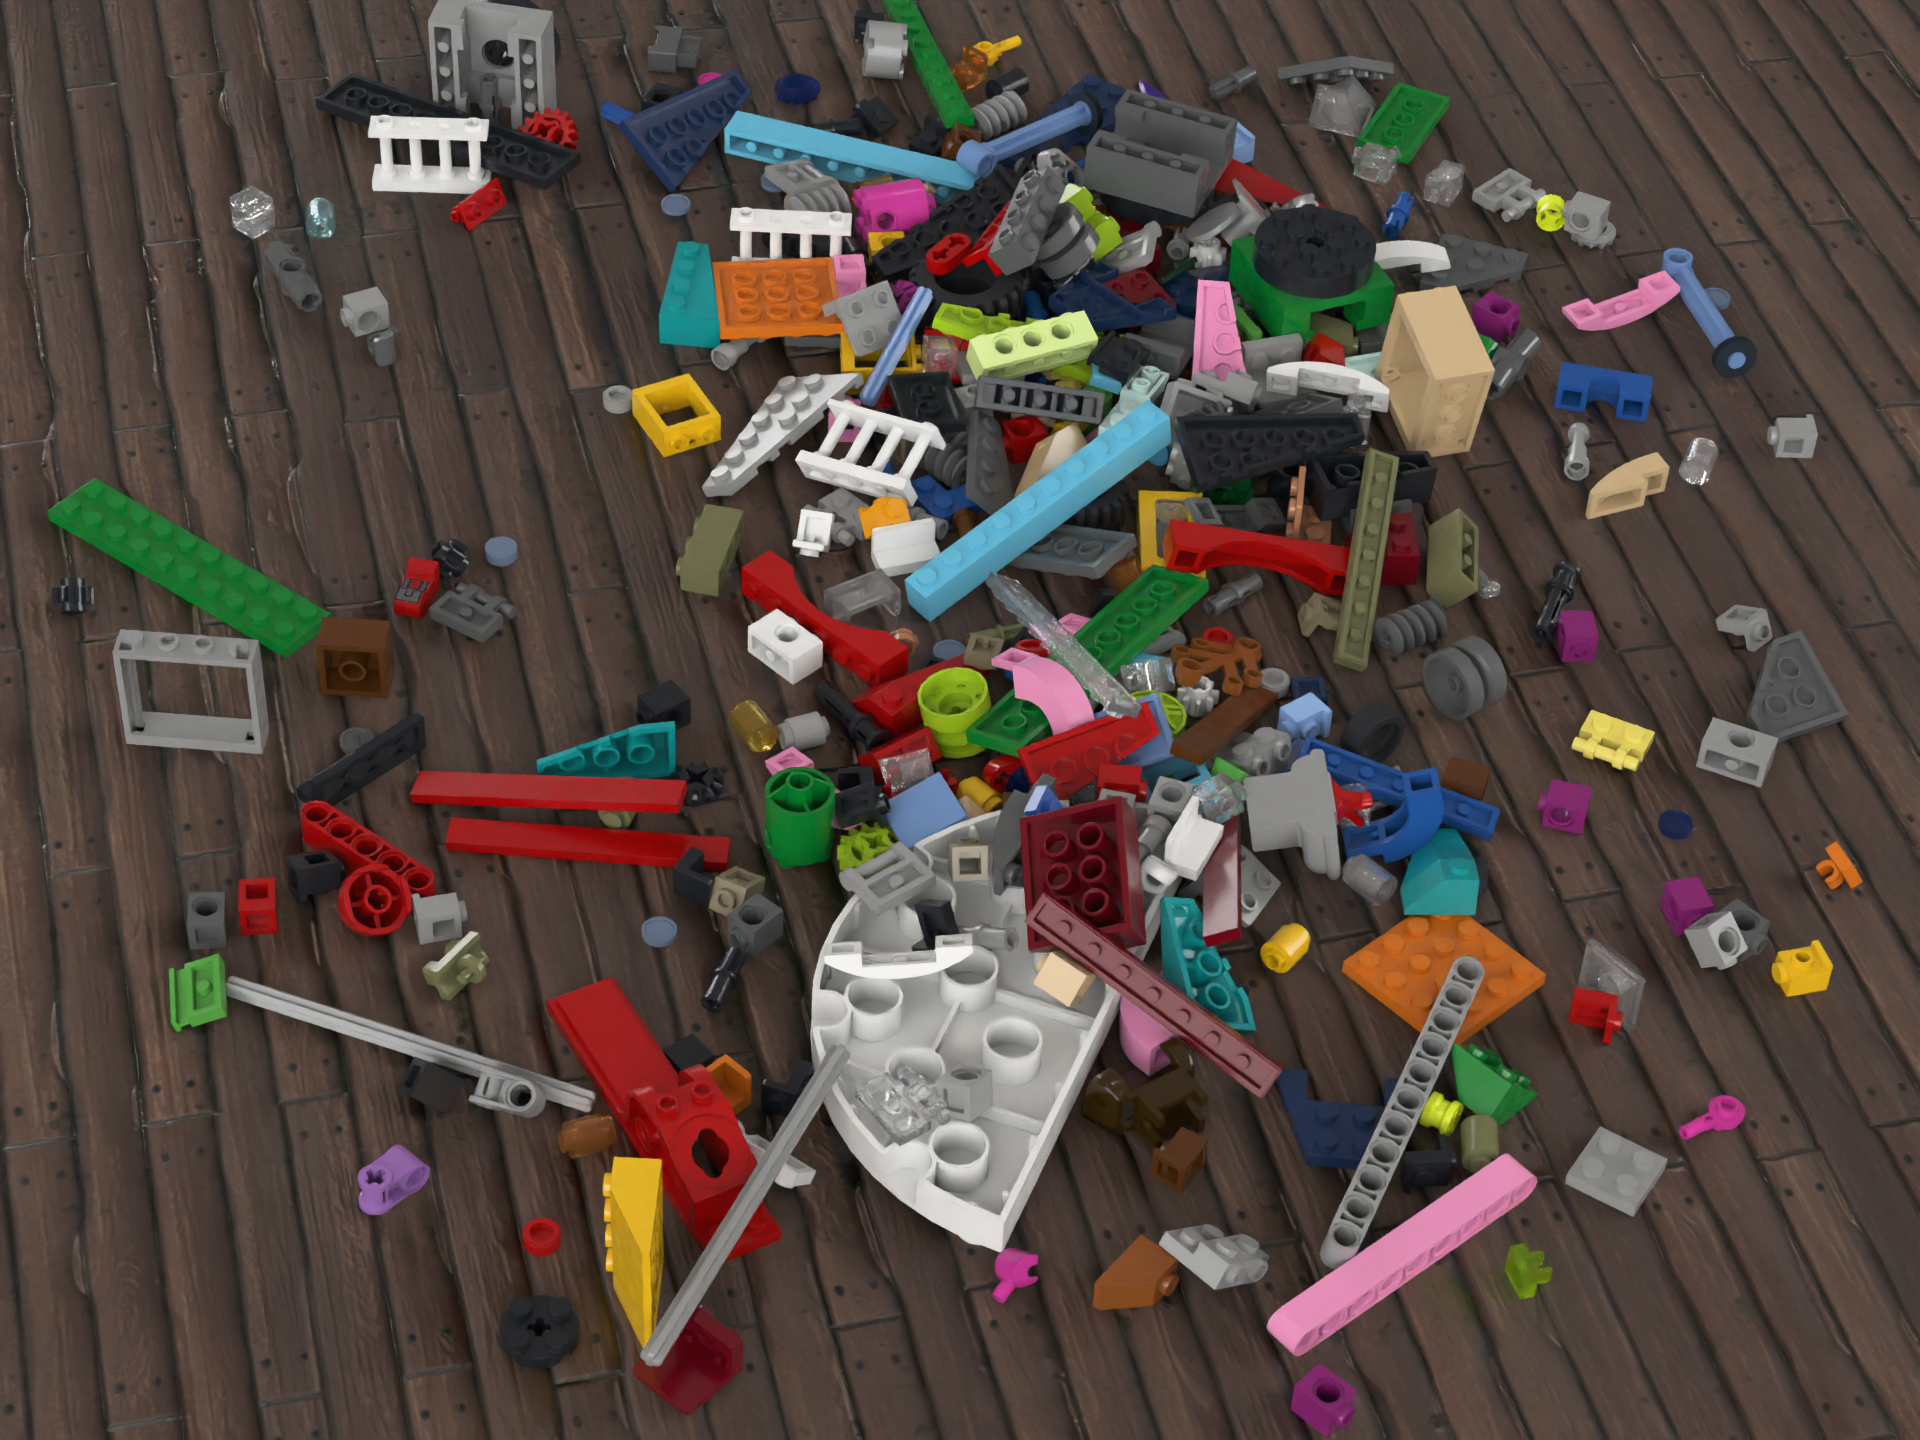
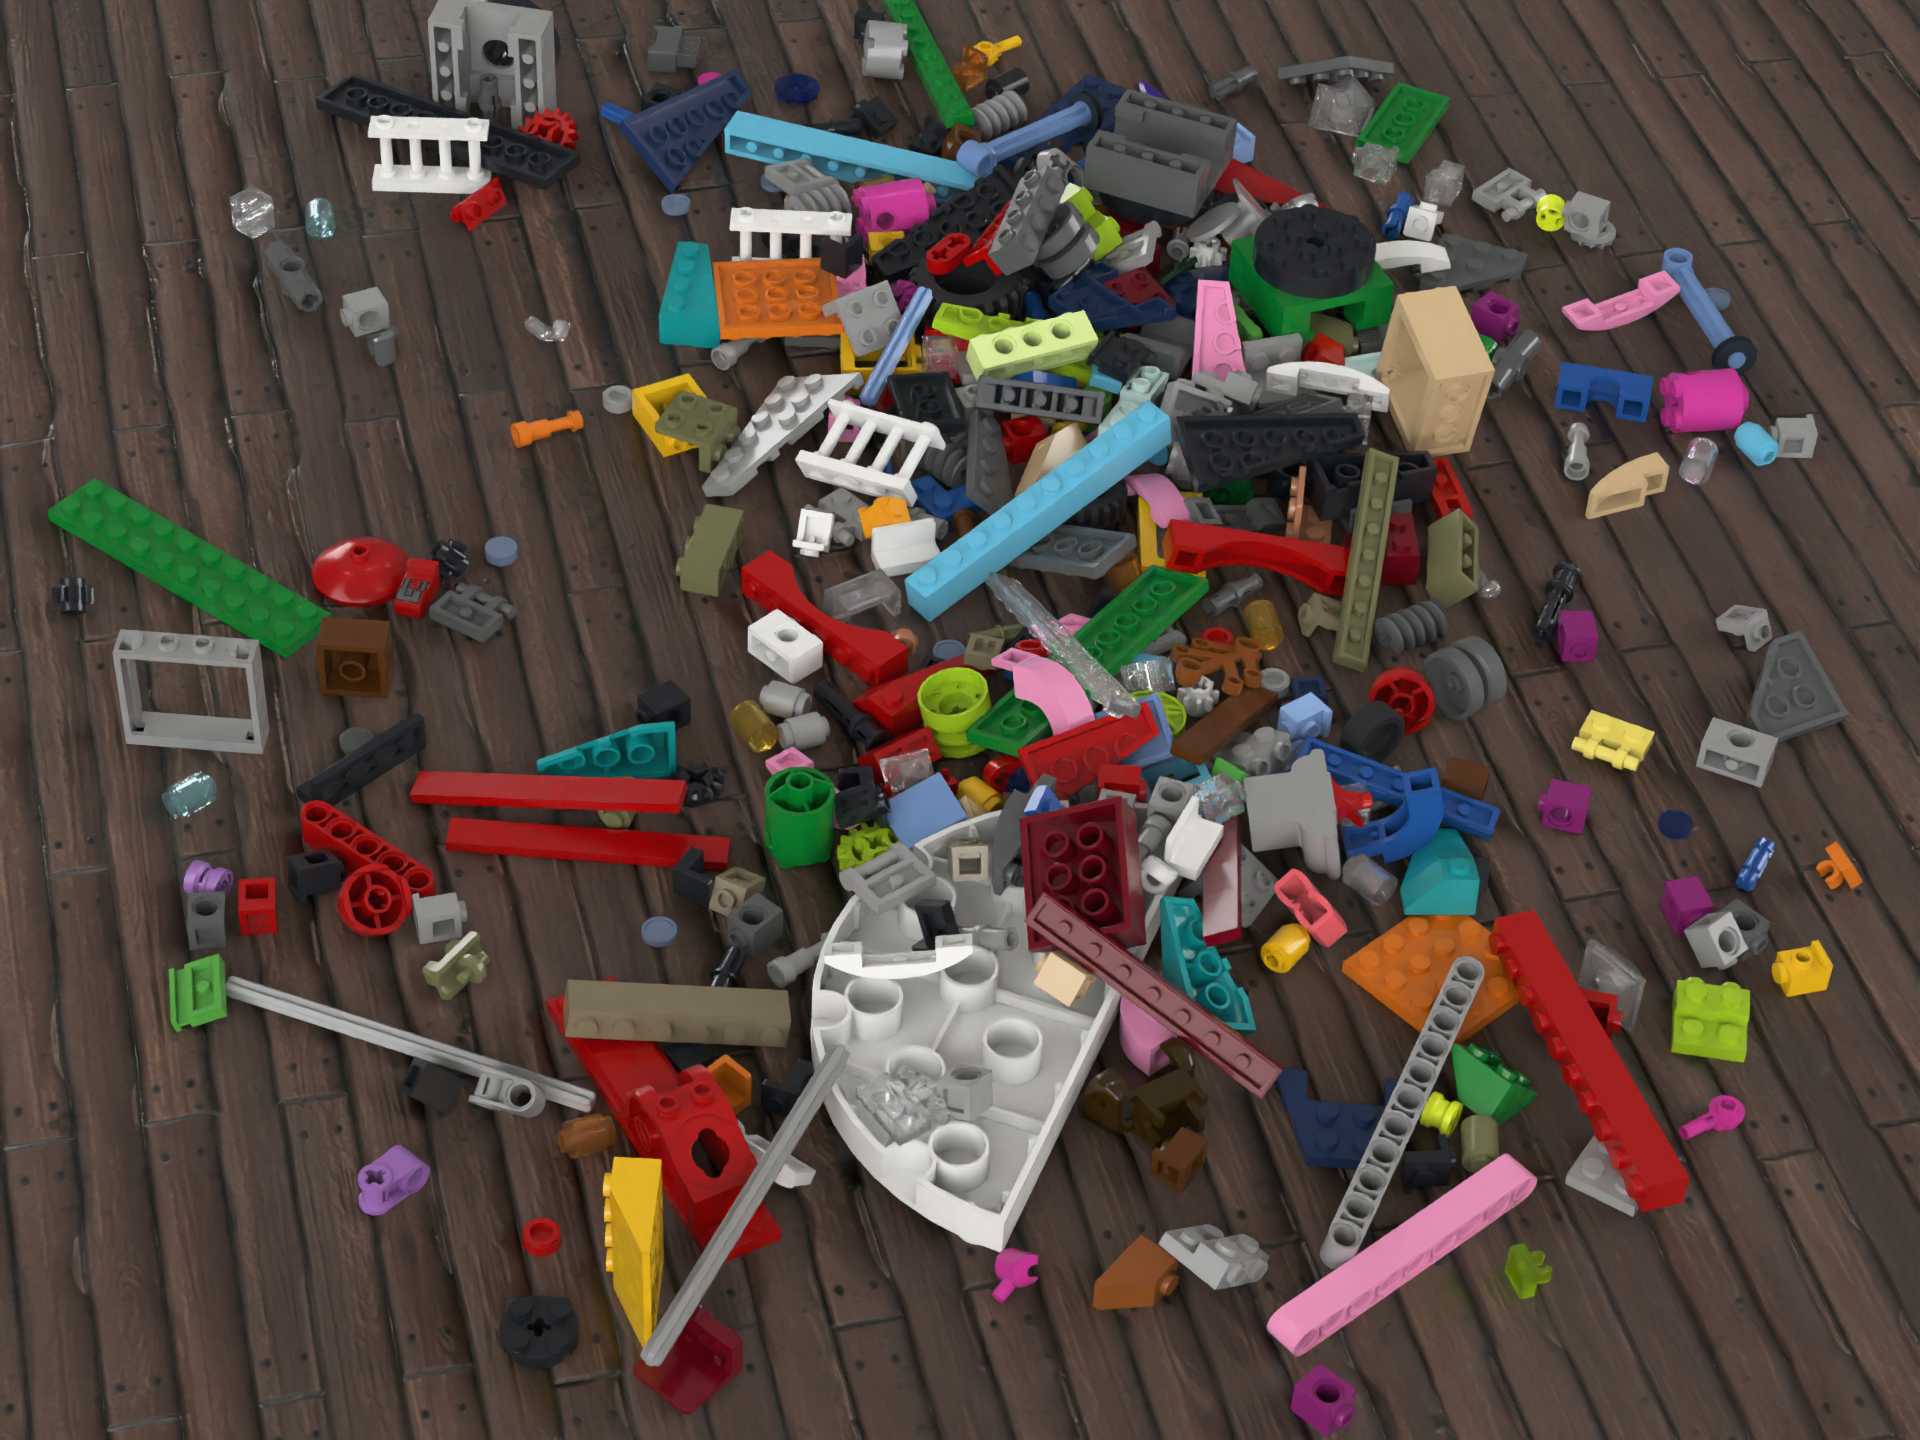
none -> clear light blue brick [162,771,217,818]
none -> medium lavender wheel [183,859,233,898]
none -> red dish [312,537,409,608]
none -> orange piece [511,410,583,448]
none -> clear arm [525,316,570,341]
none -> dark tan brick [563,979,791,1047]
none -> olive bracket [655,391,740,474]
none -> light grey brick [759,680,812,719]
none -> light grey piece [767,932,829,988]
none -> black panel [820,234,863,279]
none -> blue tile [1011,370,1077,389]
none -> bright pink slope [1123,473,1192,528]
none -> clear yellow brick [1243,600,1284,651]
none -> coral brick [1274,868,1348,948]
none -> red cylinder [1368,666,1436,736]
none -> white bracket [1403,201,1444,242]
none -> red plate [1430,457,1473,521]
none -> red brick [1488,910,1690,1212]
none -> dark pink cylinder [1660,368,1749,434]
none -> lime plate [1671,977,1750,1063]
none -> medium azure brick [1734,422,1779,466]
none -> blue axle [1736,837,1775,892]

